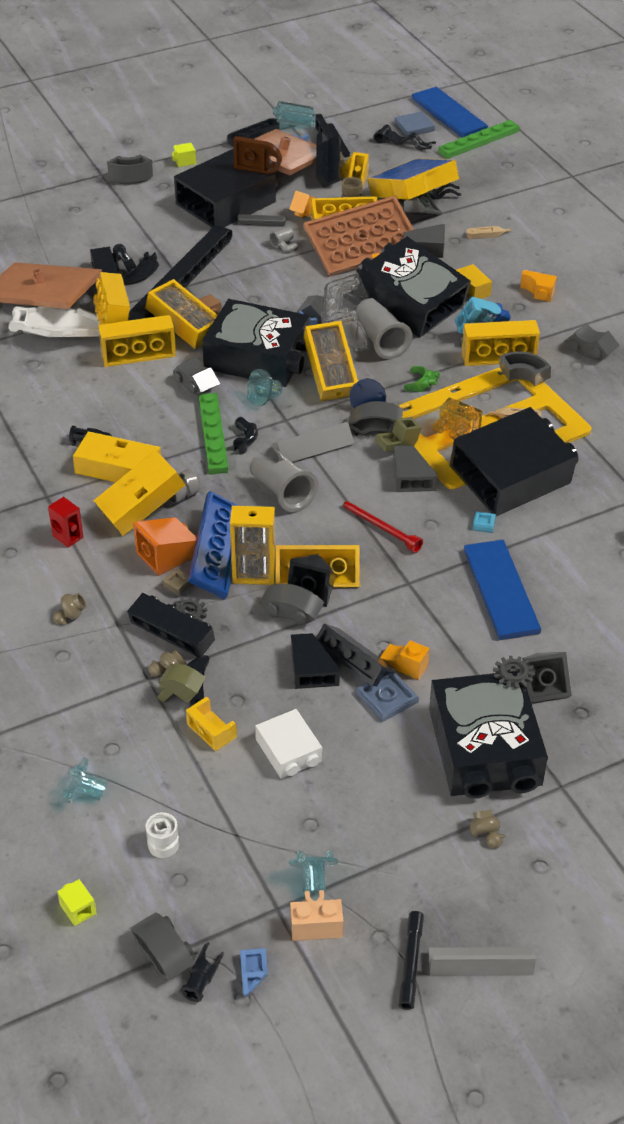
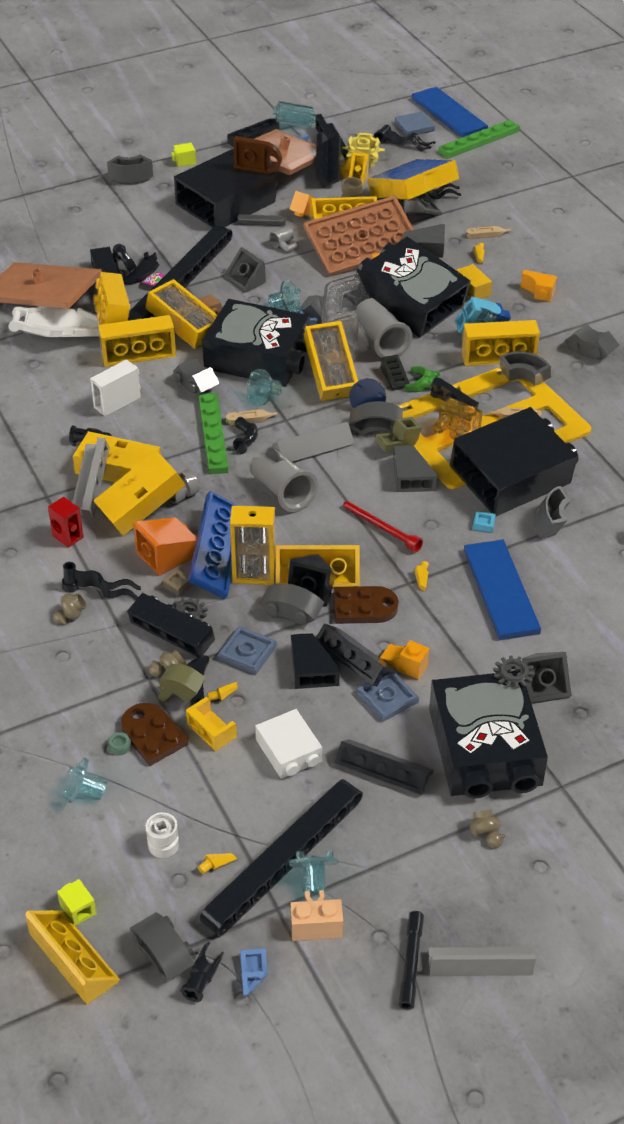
none -> yellow slope [25,910,120,1005]
none -> black flag [62,562,141,600]
none -> light grey panel [72,438,110,519]
none -> white brick [90,360,141,416]
none -> sand green tile [108,732,131,755]
none -> reddish brown plate [121,703,189,766]
none -> sticker [141,273,164,286]
none -> yellow bar [198,853,237,874]
none -> black beam [199,779,363,936]
none -> yellow bar [207,681,238,701]
none -> sand blue tile [217,626,277,675]
none -> dark grey slope [224,247,266,292]
none -> tan piece [226,409,277,426]
none -> clear light blue piece [268,280,301,312]
none -> reddish brown plate [334,586,399,624]
none -> black panel [335,739,434,795]
none -> light yellow brick [342,133,385,167]
none -> pearl dark grey slope [381,355,410,390]
none -> yellow bar [414,561,429,591]
none -> black plate [430,377,479,419]
none -> yellow bar [473,242,485,264]
none -> dark grey brick [534,486,571,539]

